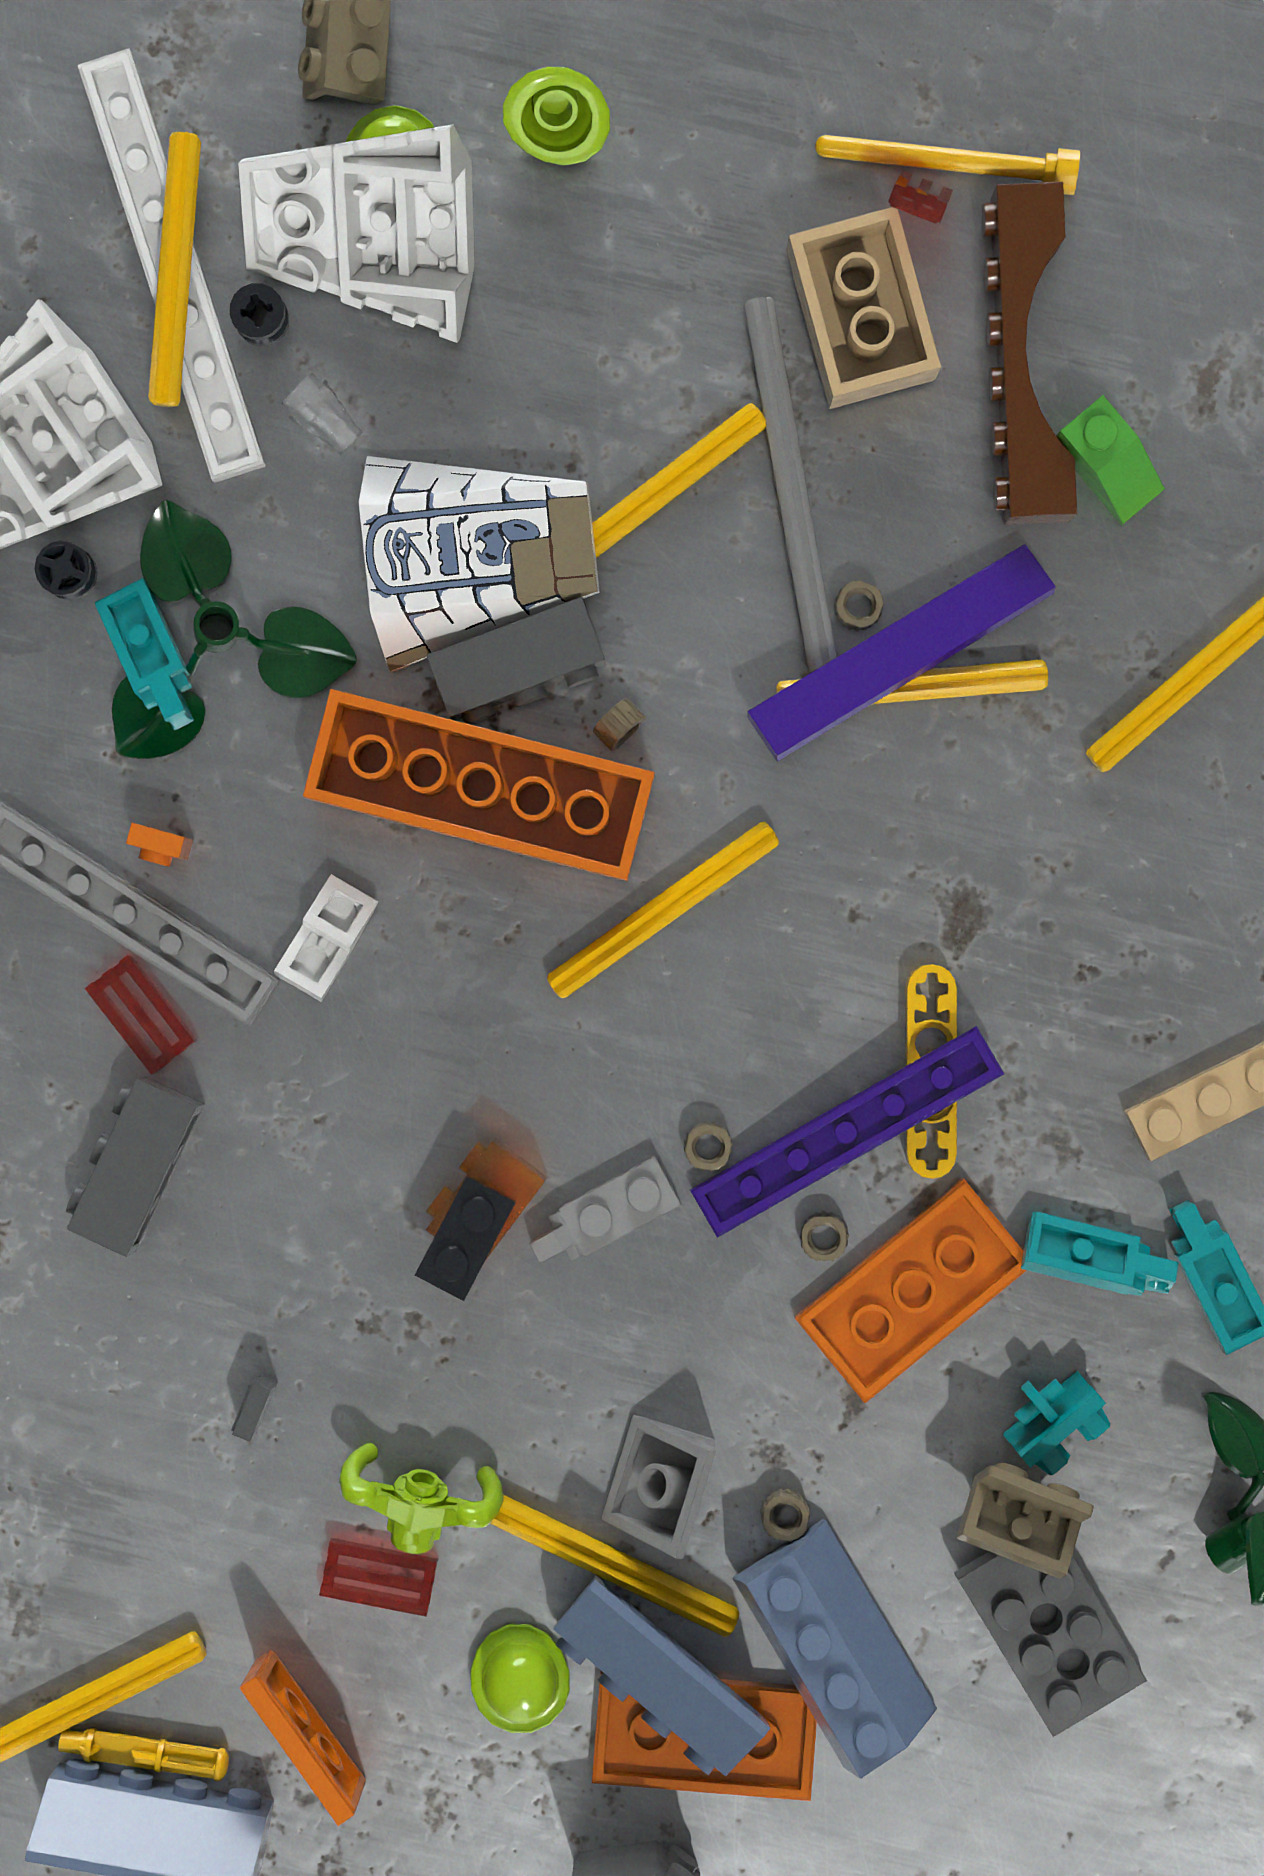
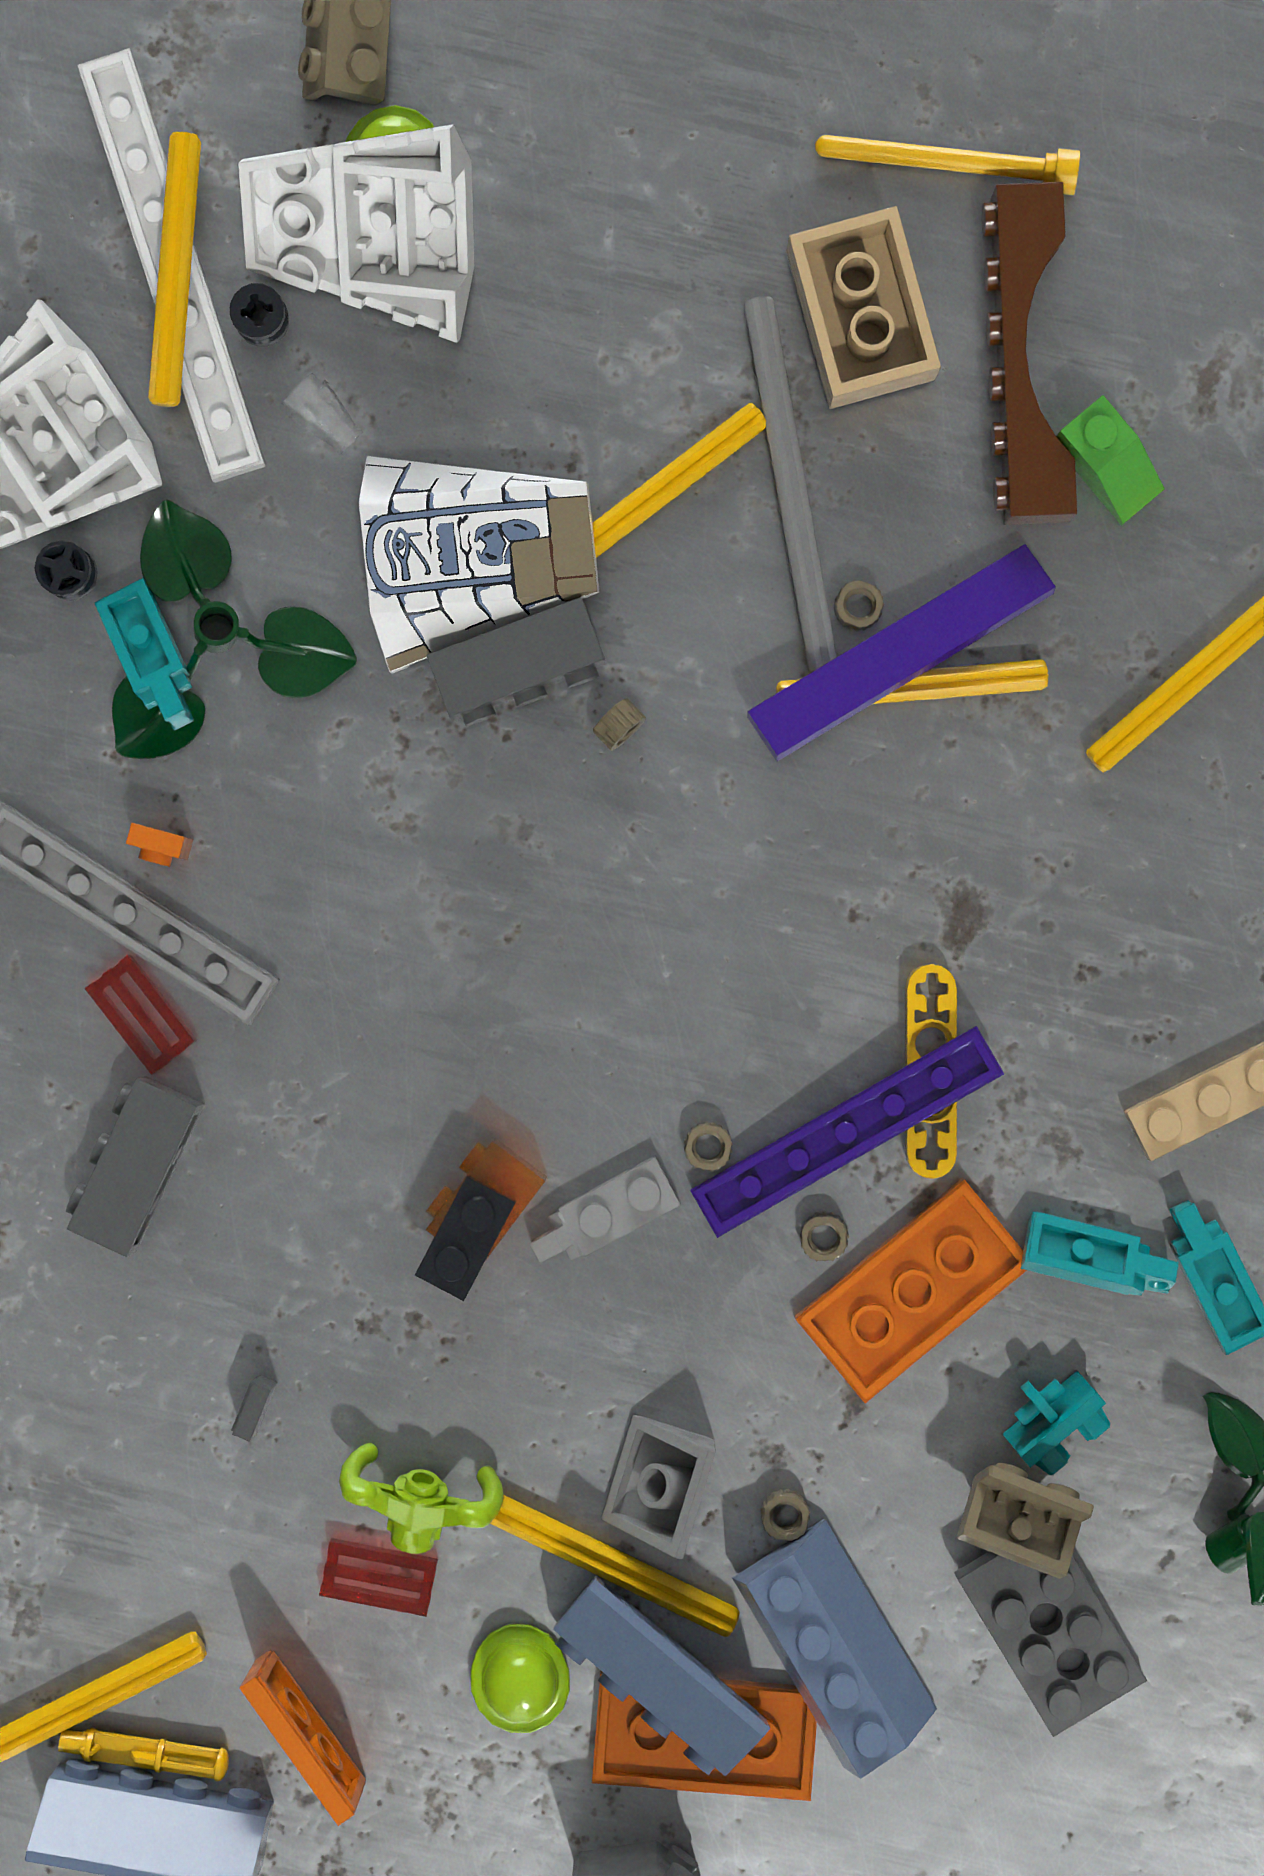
white slope [274,874,378,1002] -> none
orange brick [303,689,655,882] -> none
lime hat [503,66,610,166] -> none
yellow axle [547,821,779,998] -> none
clear red tile [888,170,953,224] -> none

